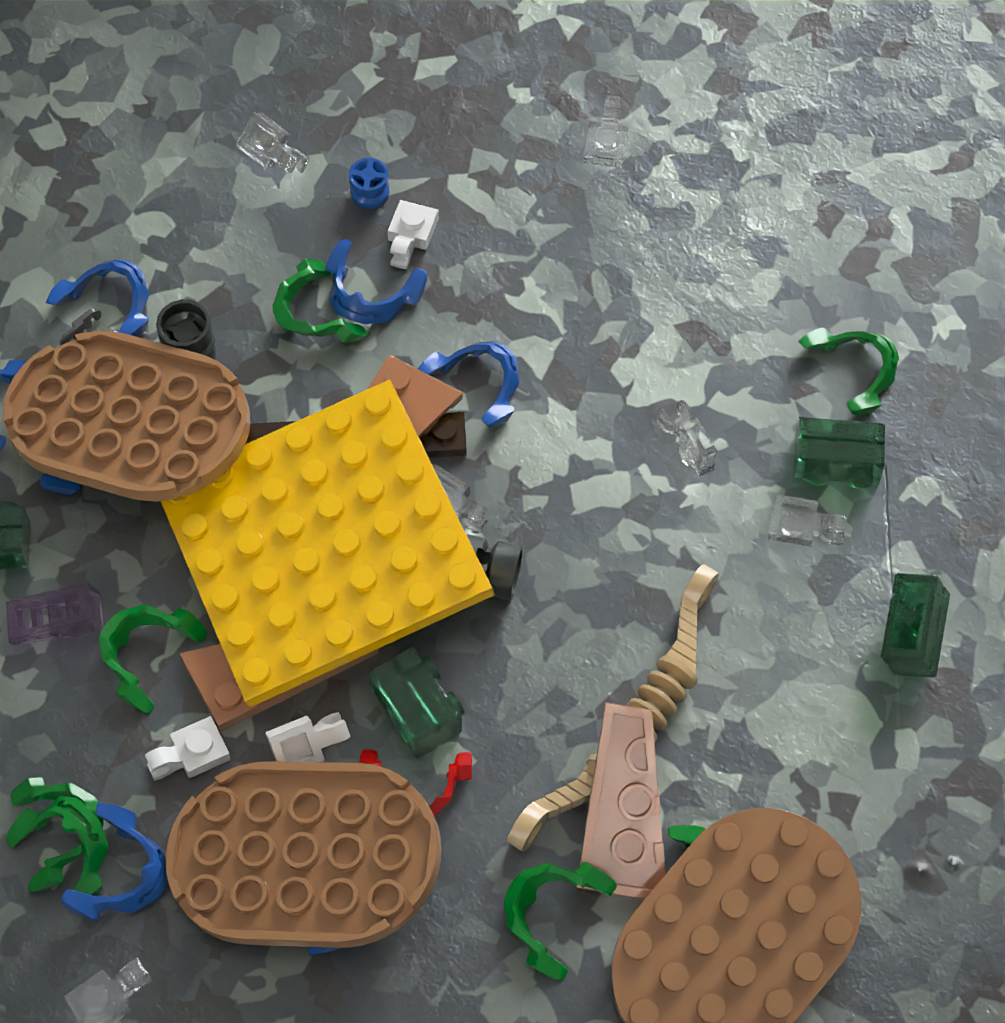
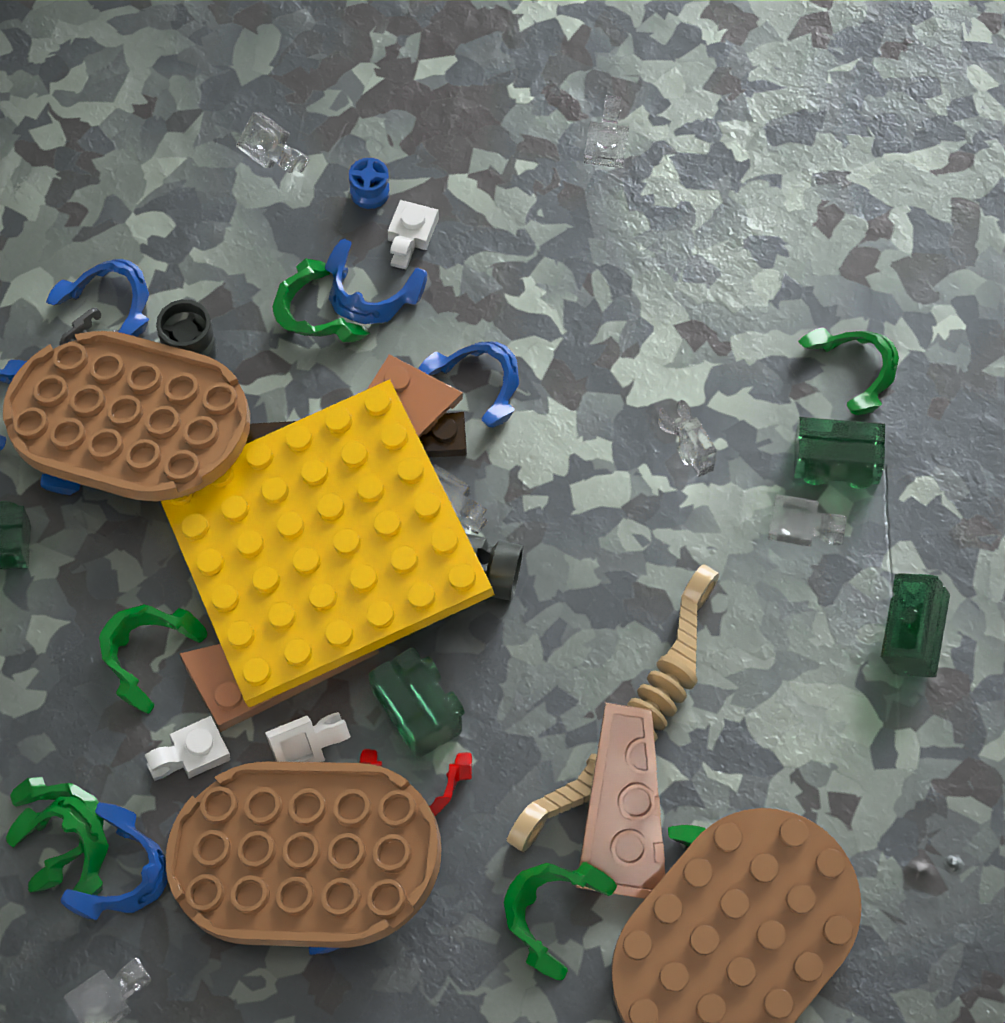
clear purple slope [6,582,104,645] -> none

